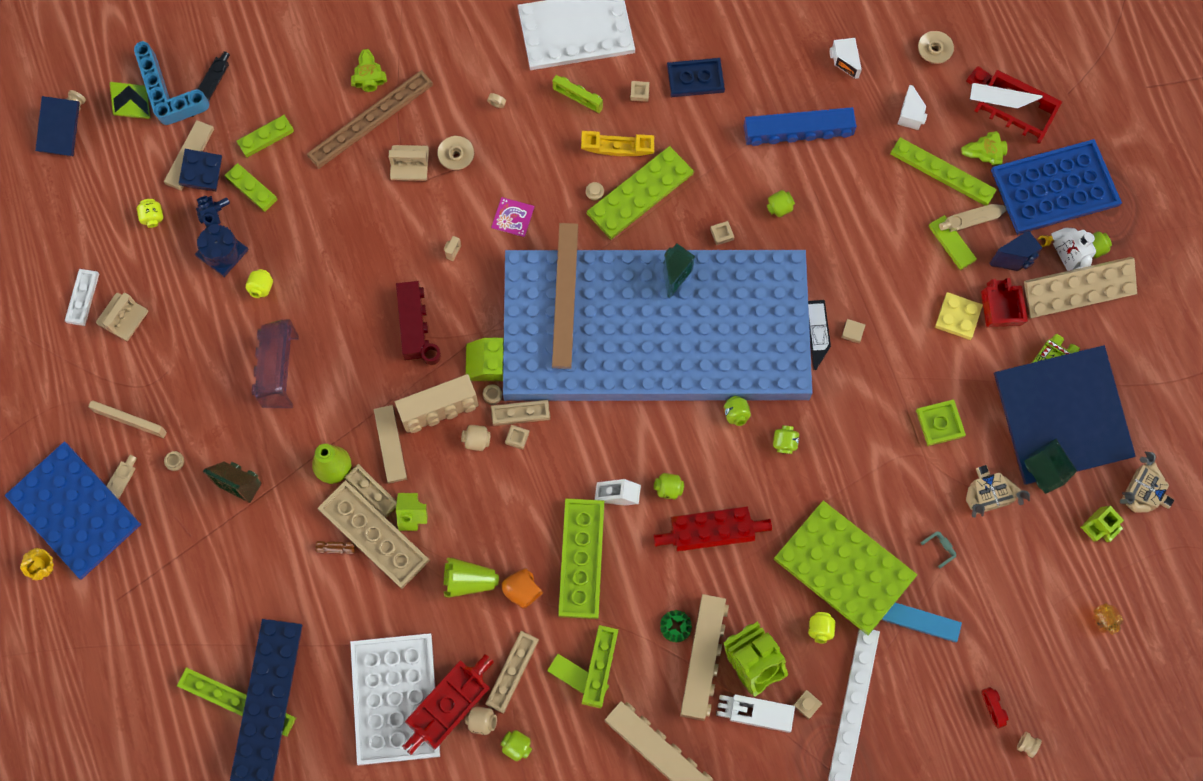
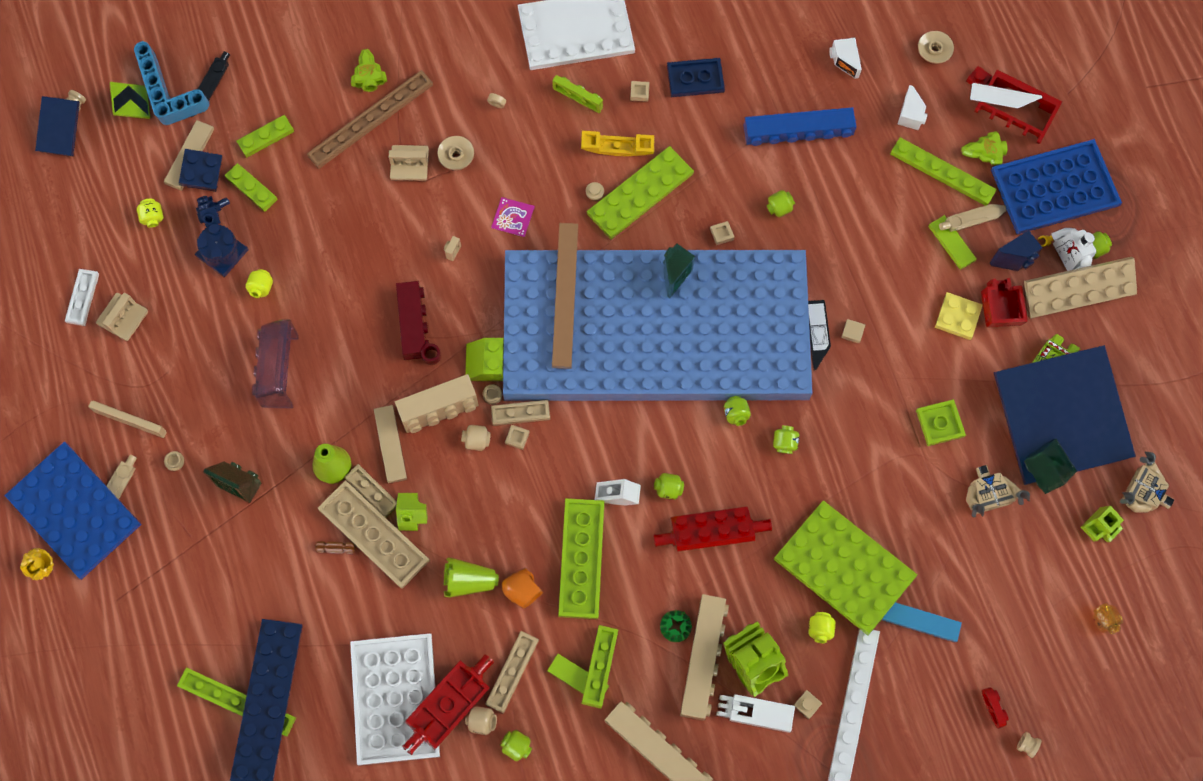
sand green piece [921,531,956,569] -> none

